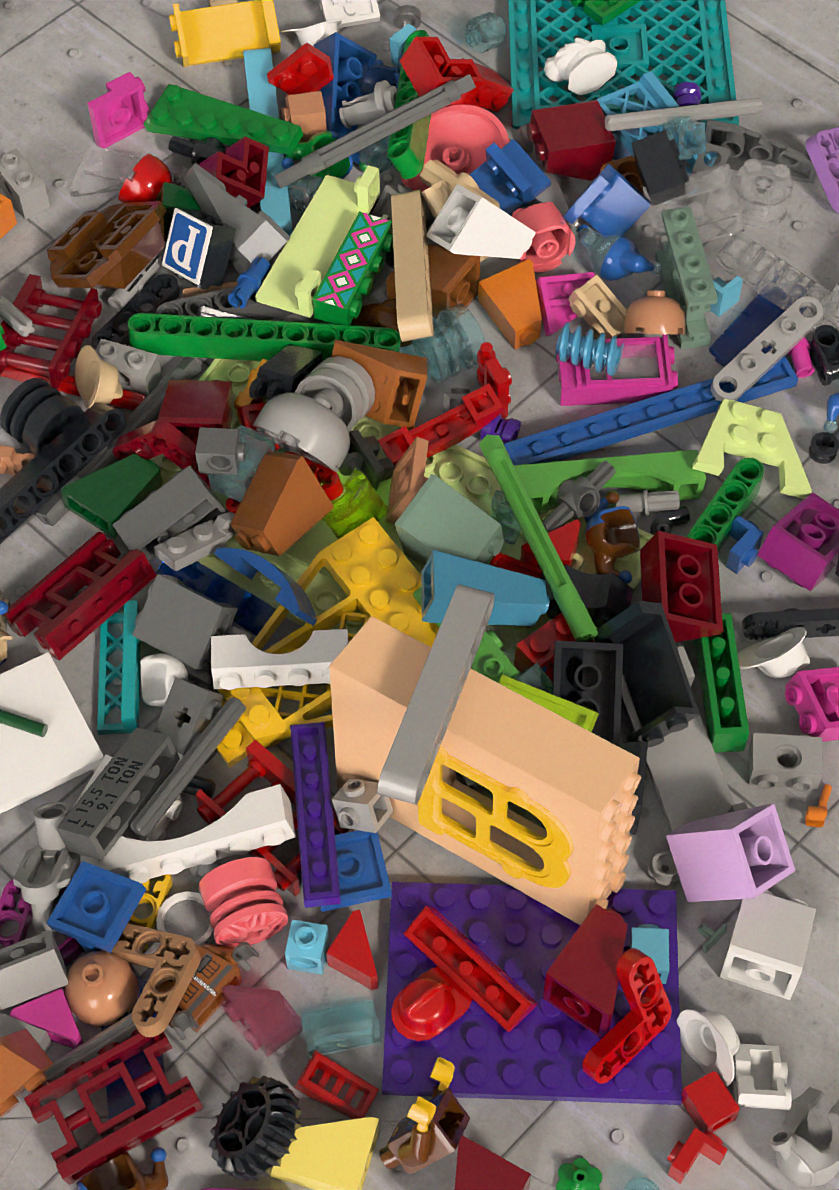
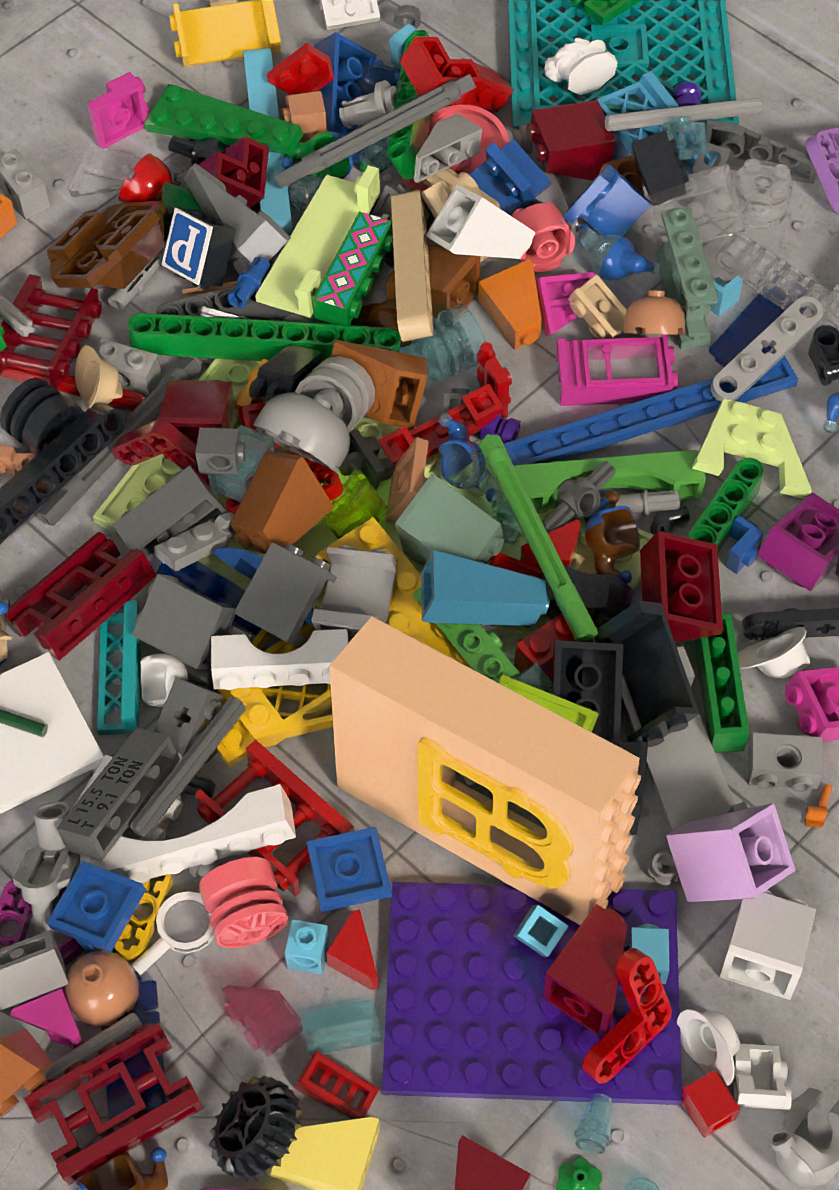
dark green slope [61,454,162,539] -> none
black beam [92,274,180,349] -> none
medium nougat beam [112,923,201,1037] -> none
torso [158,942,259,1040] -> none
white piece [281,20,342,47] -> none
dark purple tile [290,722,341,908] -> none
light grey brick [332,778,393,833] -> none
light grey beam [377,584,495,805] -> none
reddish brown torso [379,1057,470,1174] -> none
red piece [391,967,472,1041] -> none
red slope [403,906,538,1032] -> none
clear light blue head [465,12,506,53] -> none
dark azure piece [555,322,624,376] -> none
red bracket [667,1128,728,1184] -> none
sand green piece [697,923,727,953] -> none
dark pink pin [787,337,815,378] -> none
black bush [809,432,839,464] -> none
none -> dark grey panel [234,542,337,648]
none -> light grey panel [311,545,398,638]
none -> light grey slope [414,113,482,183]
none -> clear light blue piece [438,413,500,503]
none -> medium azure brick [513,905,568,957]
none -> clear light blue cone [574,1093,613,1154]

